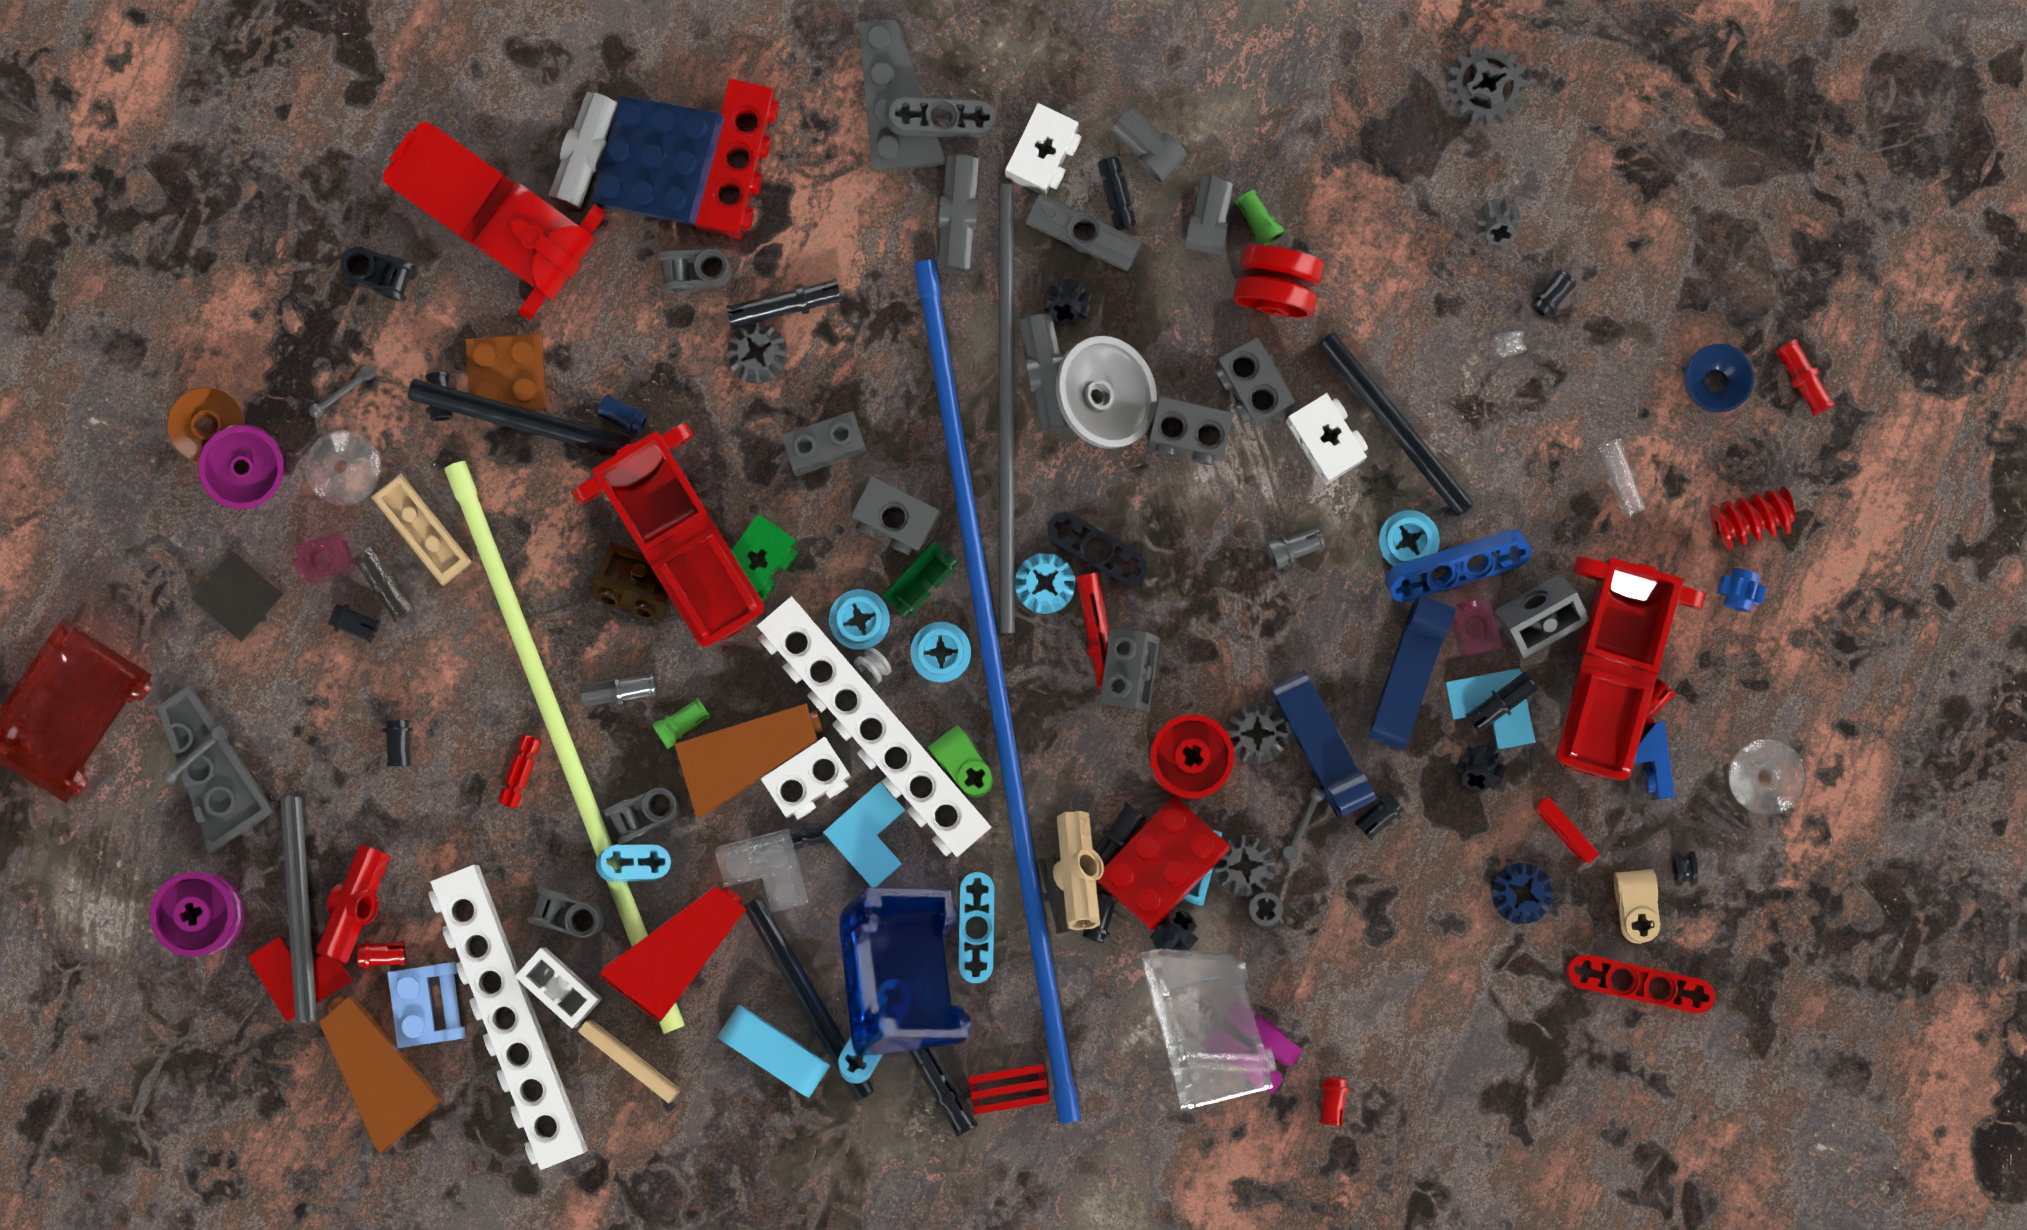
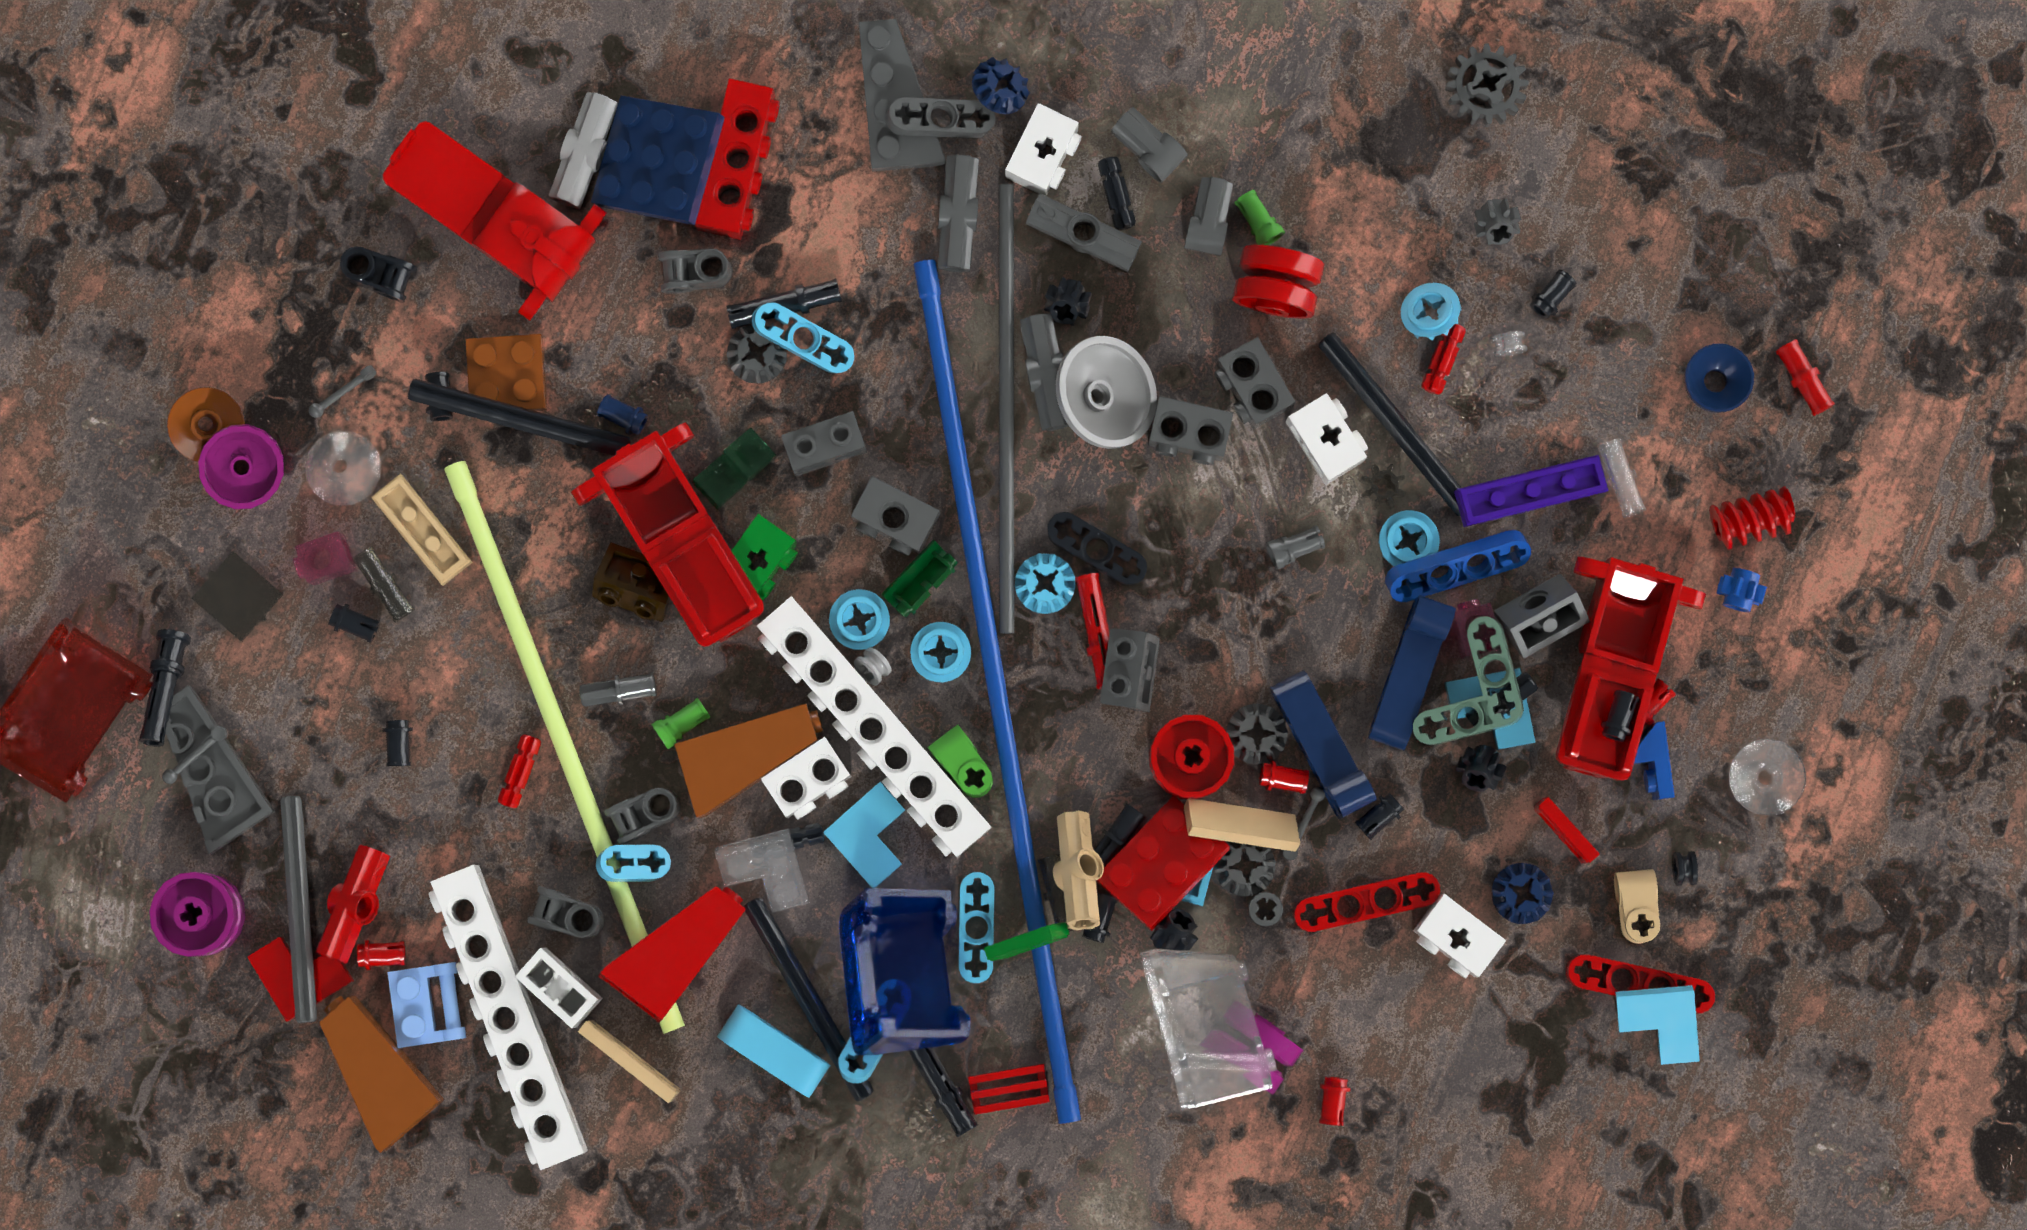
none -> black pin [139,629,191,747]
none -> clear green slope [692,428,776,510]
none -> medium azure beam [752,303,854,374]
none -> dark blue gear [972,57,1030,114]
none -> green tile [984,922,1070,961]
none -> tan tile [1184,798,1300,852]
none -> red pin [1259,761,1309,794]
none -> red beam [1293,872,1440,932]
none -> medium azure gear [1401,283,1462,341]
none -> sand green beam [1413,616,1524,745]
none -> white brick [1413,894,1506,979]
none -> red axle [1421,324,1466,395]
none -> dark purple tile [1454,455,1609,527]
none -> black pin [1601,690,1640,742]
none -> medium azure tile [1615,985,1700,1065]

